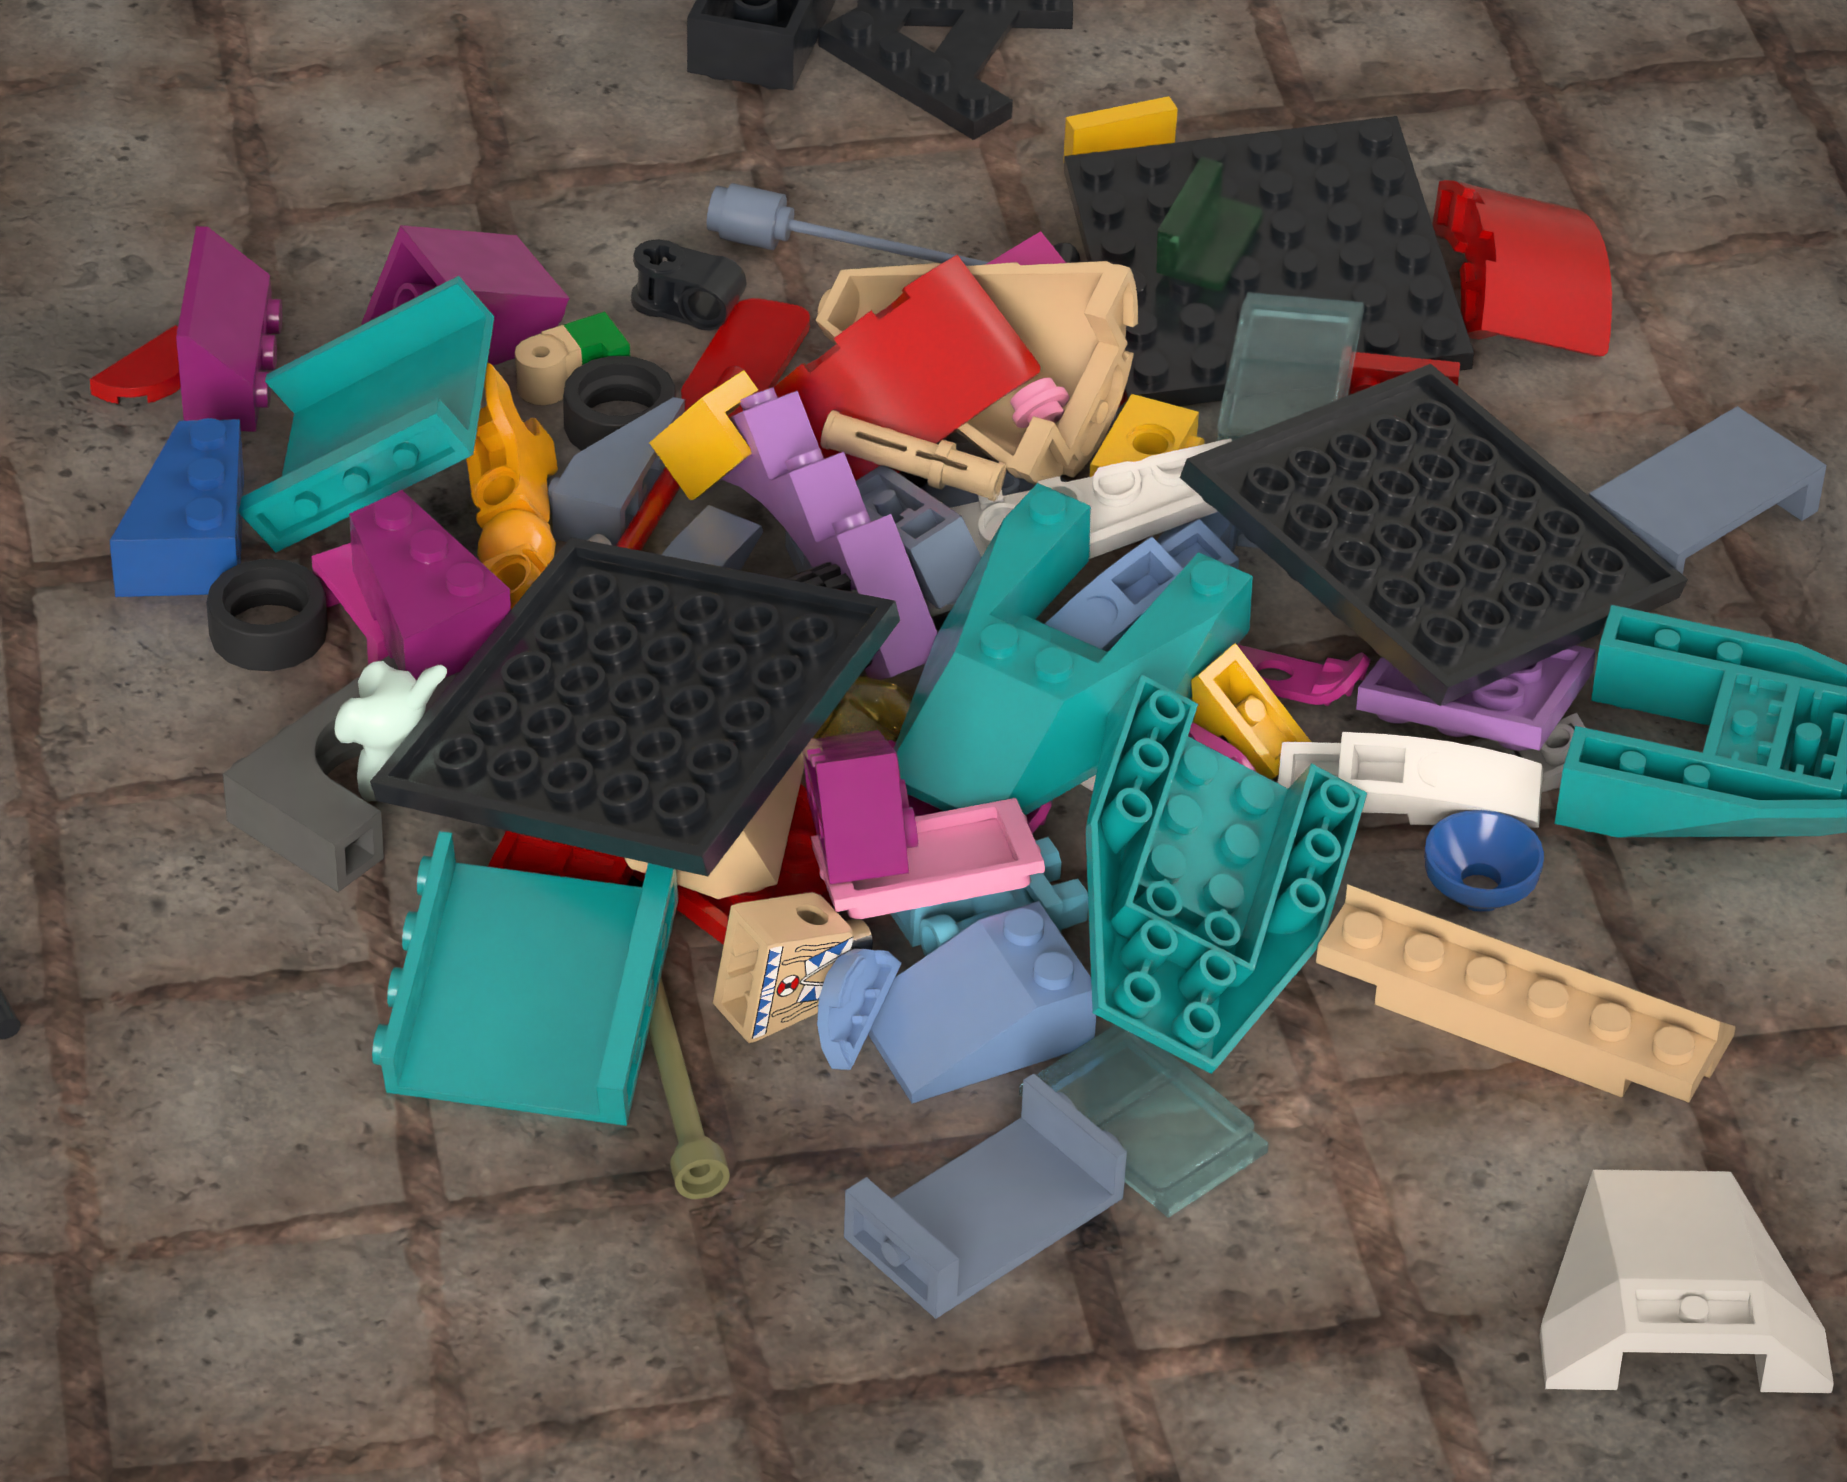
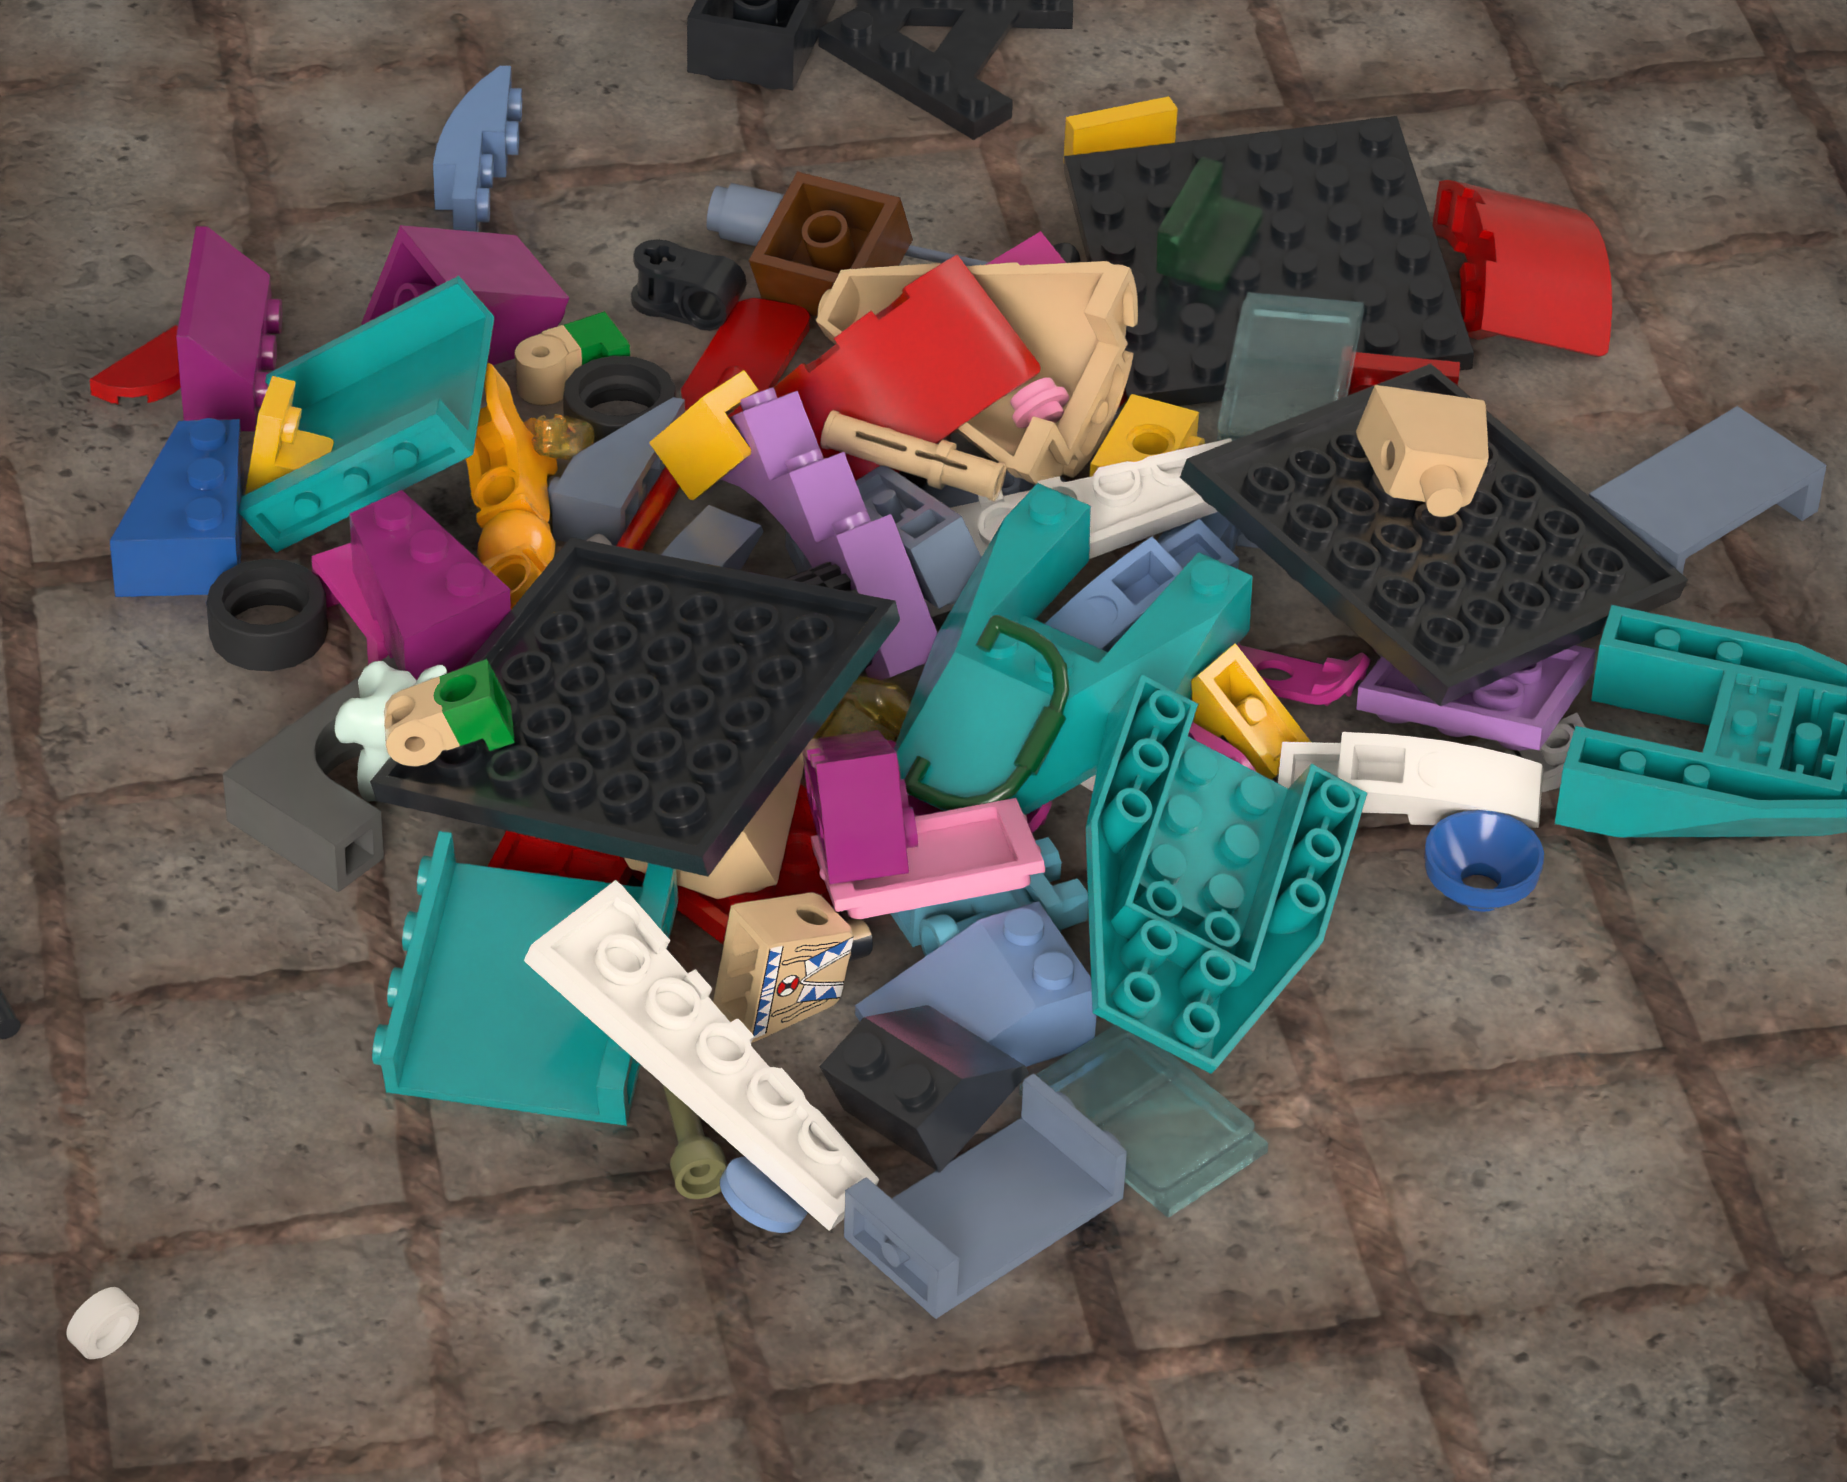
medium blue tile [817,949,901,1070] -> none
tan slope [1316,884,1735,1103] -> none
white wedge [1539,1170,1834,1393] -> none
none -> white tile [66,1287,139,1359]
none -> yellow slope [245,376,334,495]
none -> leg [384,659,515,767]
none -> medium blue slope [433,66,522,232]
none -> white wing [524,880,879,1231]
none -> clear yellow arm [532,414,594,460]
none -> medium blue piece [720,1157,808,1233]
none -> reddish brown brick [749,171,913,316]
none -> black slope [819,1005,1029,1172]
none -> dark green piece [904,615,1070,810]
none -> tan torso [1356,385,1489,517]

